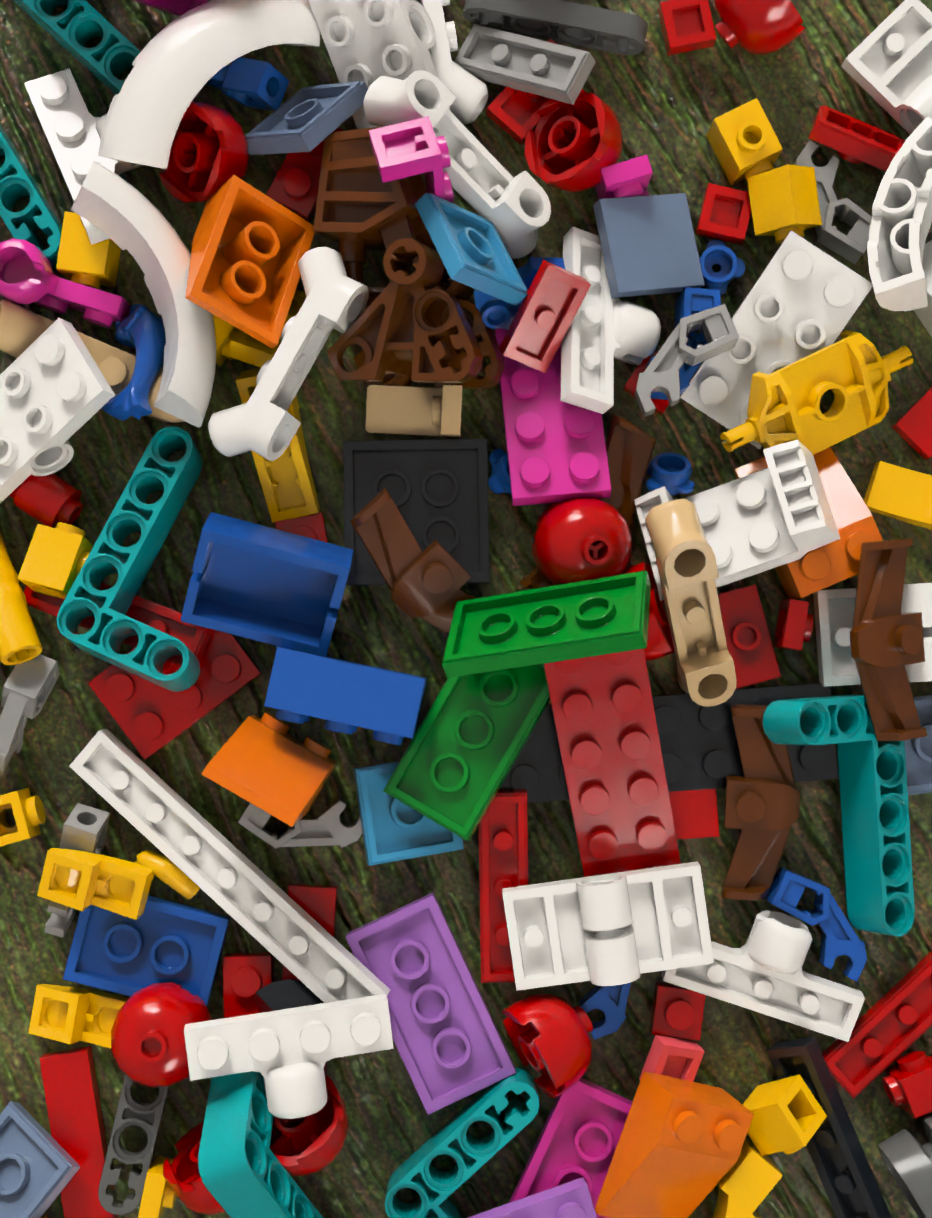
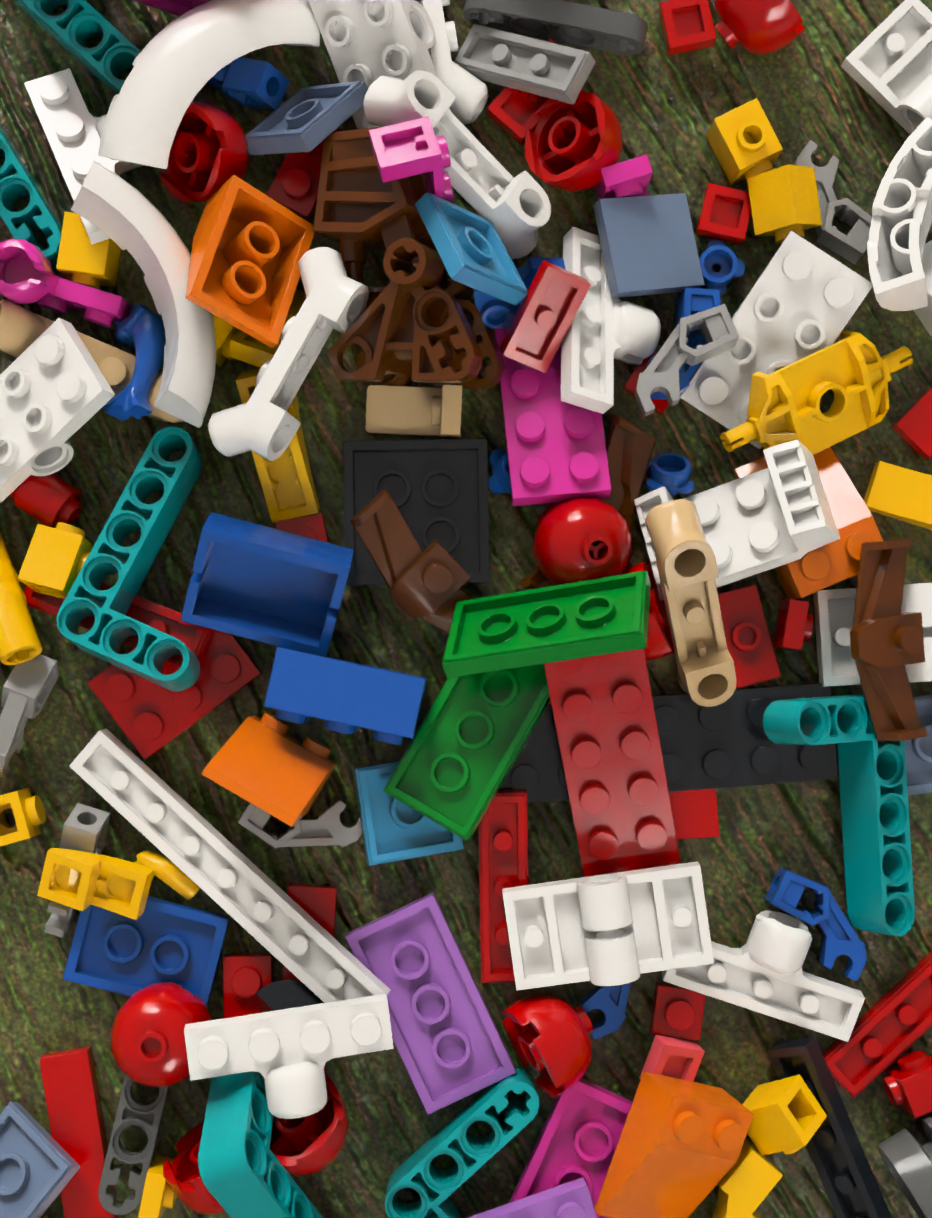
yellow slope [28,984,130,1049] -> none
reddish brown plate [721,704,800,901] -> none
red plate [808,105,906,171] -> none

